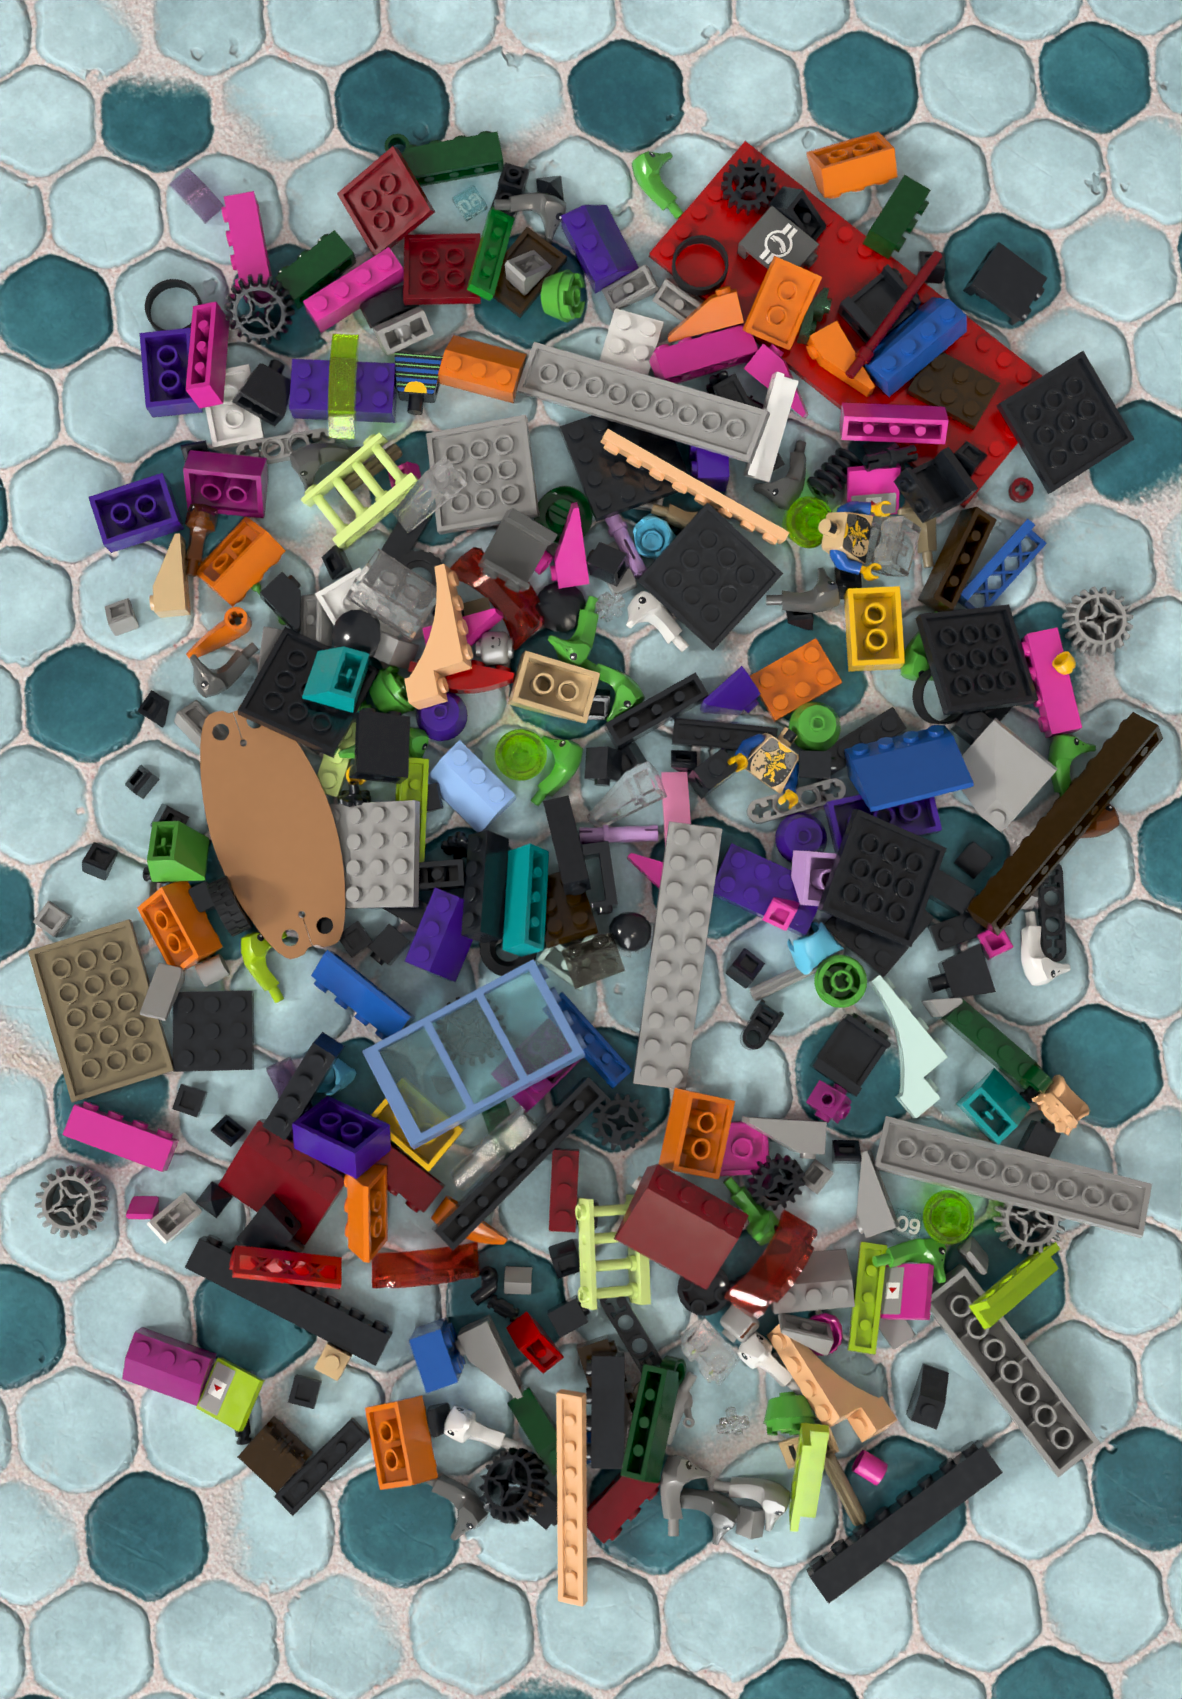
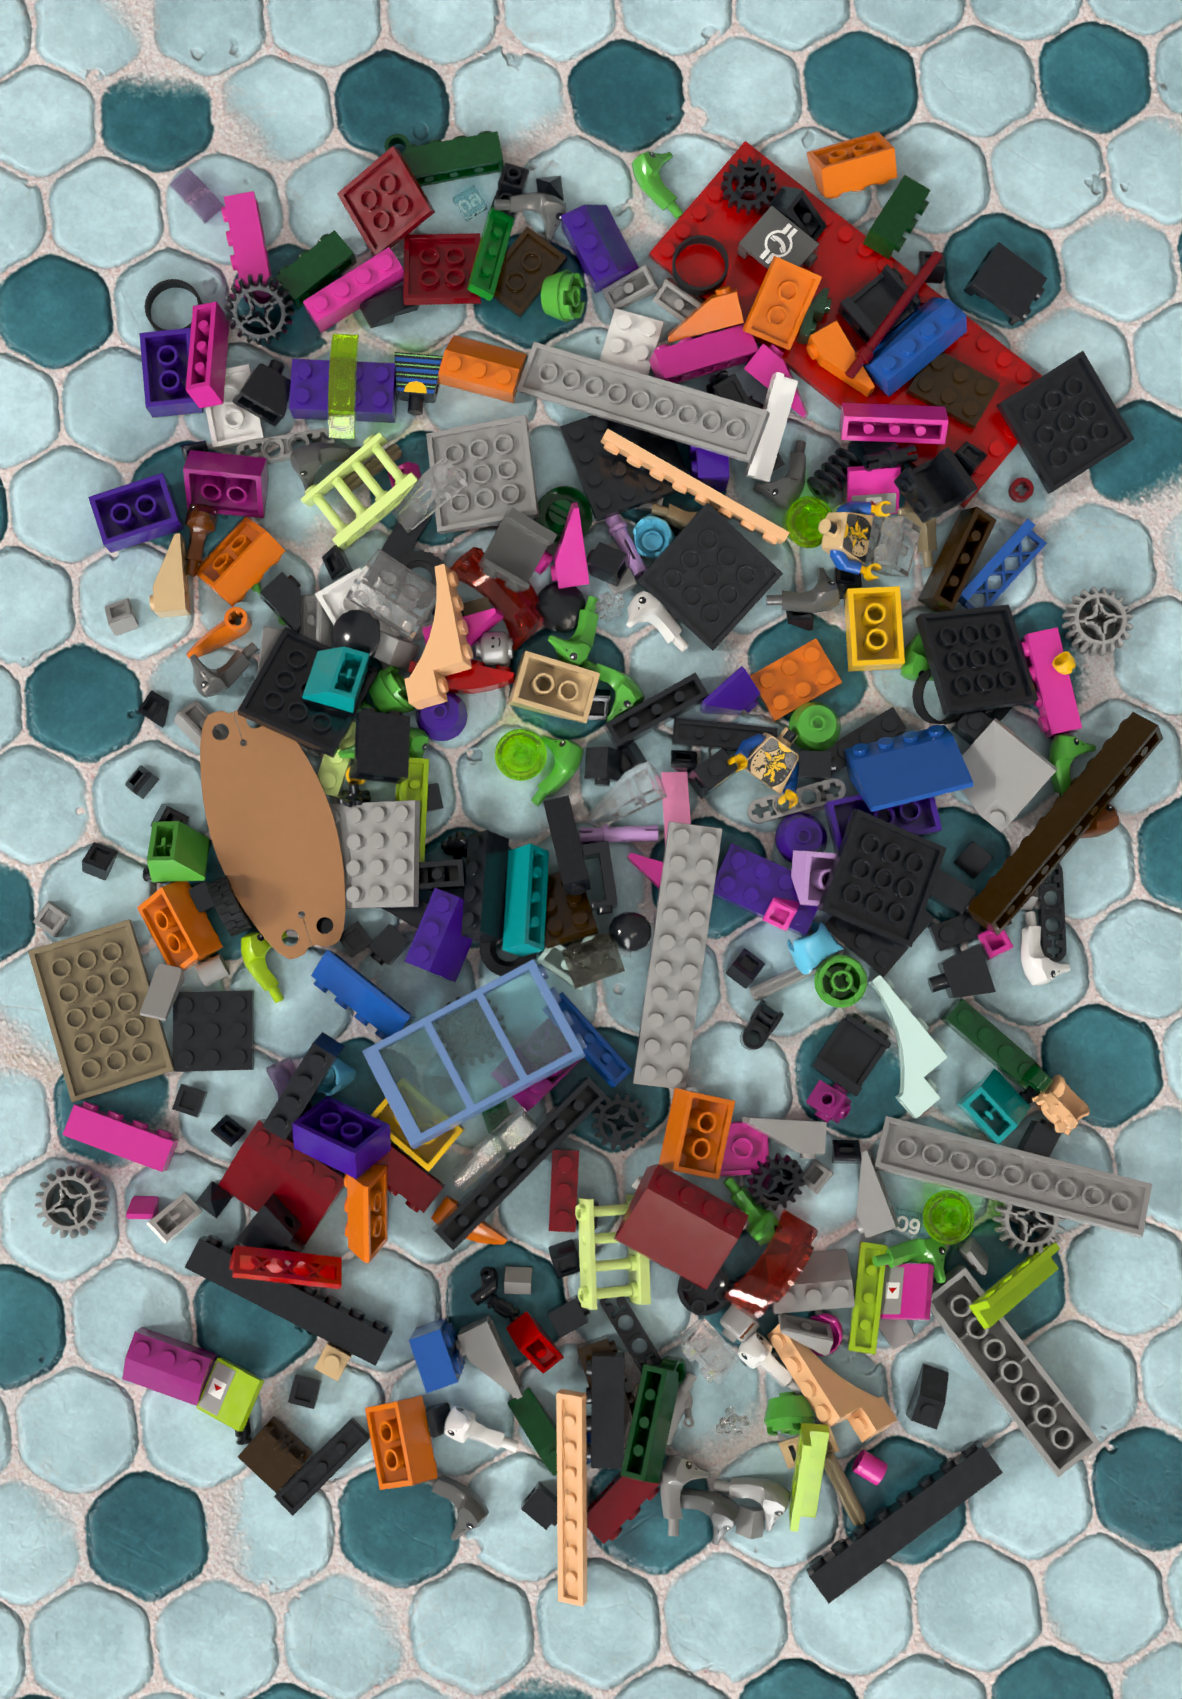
light grey brick [372,307,434,356] -> none
clear red windscreen [372,1242,481,1289] -> none
light blue slope [428,740,516,832] -> none
black gear [479,1447,550,1525] -> none
light grey slope [505,250,552,296] -> none
light grey slope [921,998,963,1017] -> none

